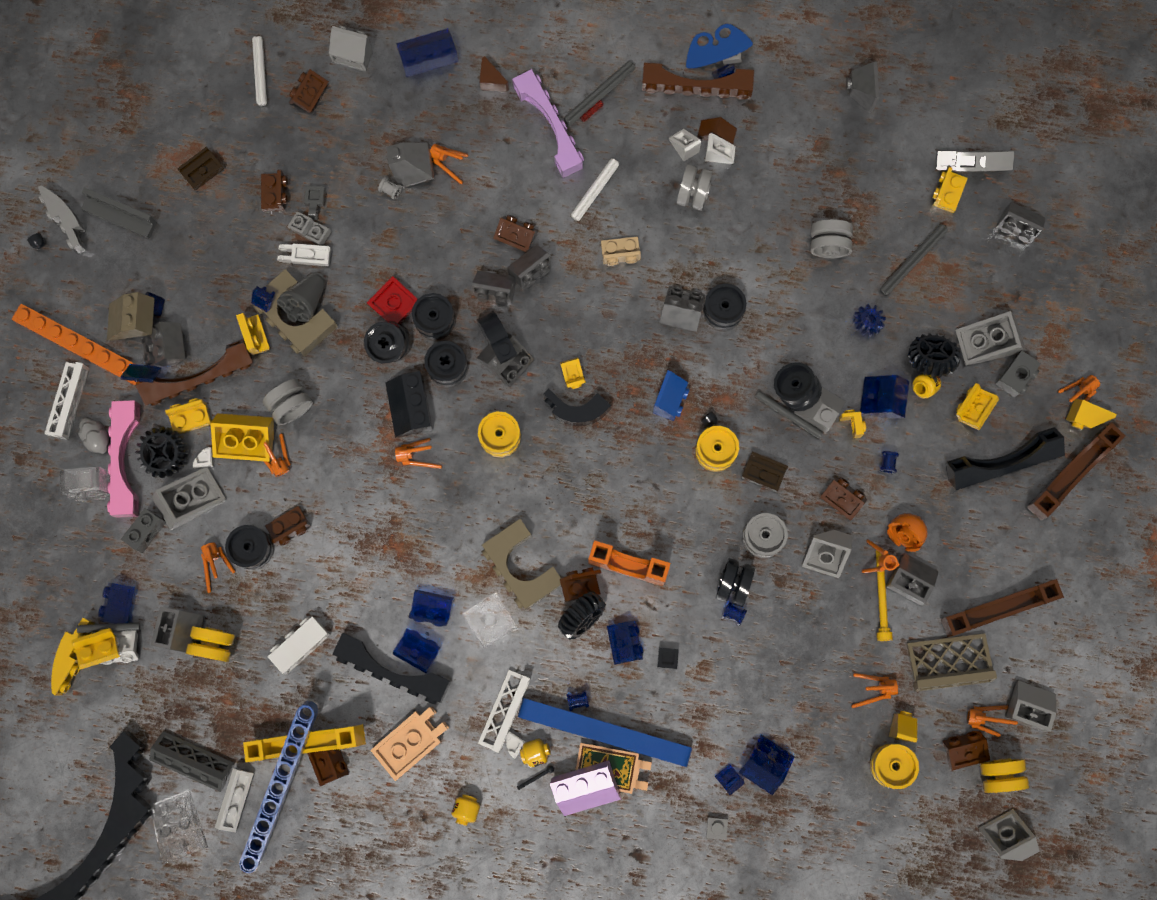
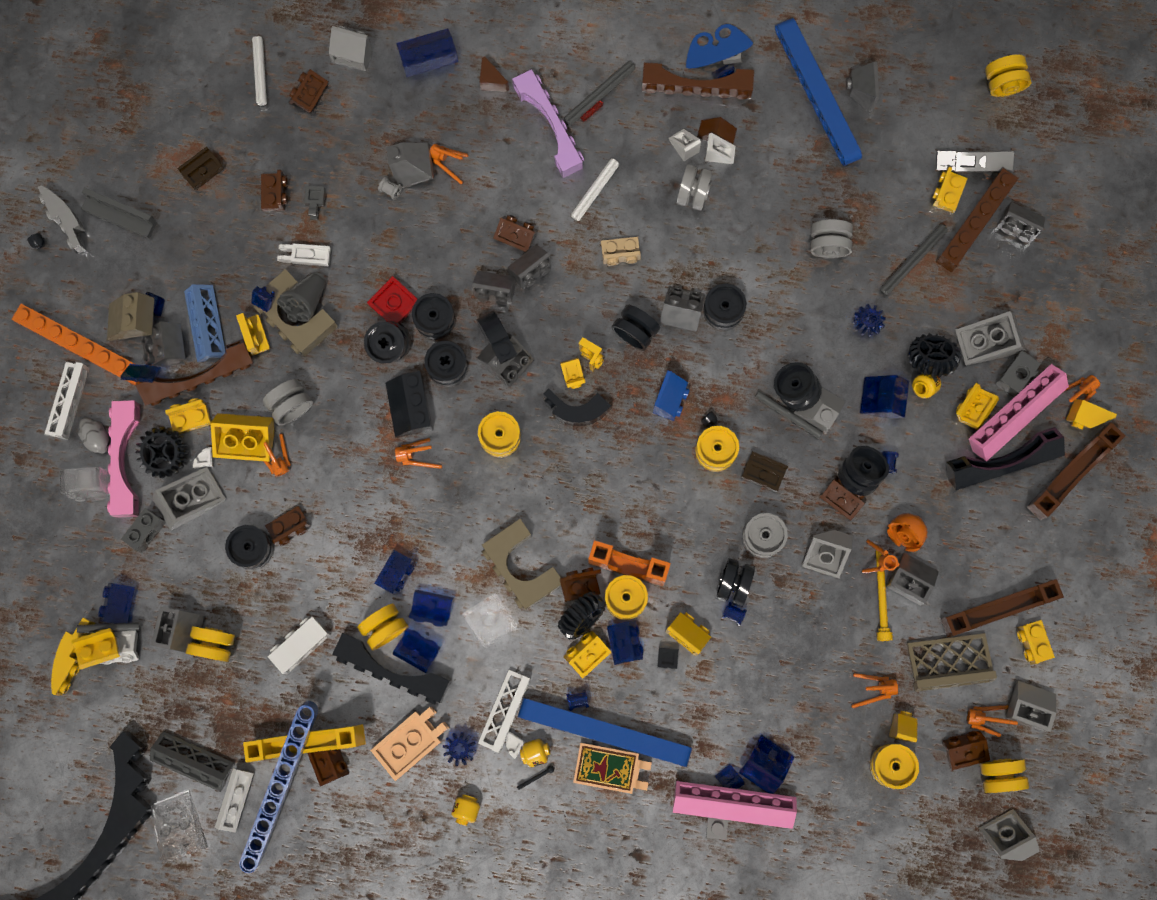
orange plant [201,542,235,593] -> none
light grey slope [287,212,332,246] -> none
lavender slope [550,761,621,816] -> none
yellow bracket [839,410,866,439] -> none
none -> medium blue fence [184,284,226,362]
none -> yellow wheel [357,603,409,651]
none -> clear blue bracket [374,550,415,595]
none -> clear blue gear [443,732,477,766]
none -> yellow bracket [563,631,611,679]
none -> yellow bracket [578,337,604,372]
none -> yellow wheel [605,575,648,620]
none -> black wheel [611,304,661,351]
none -> yellow slope [665,612,711,656]
none -> bright pink brick [673,781,797,829]
none -> blue beam [775,18,862,166]
none -> black wheel [838,446,889,496]
none -> reddish brown arch [936,168,1019,273]
none -> bright pink brick [969,364,1069,462]
none -> yellow wheel [985,55,1032,97]
none -> yellow bracket [1017,620,1055,665]

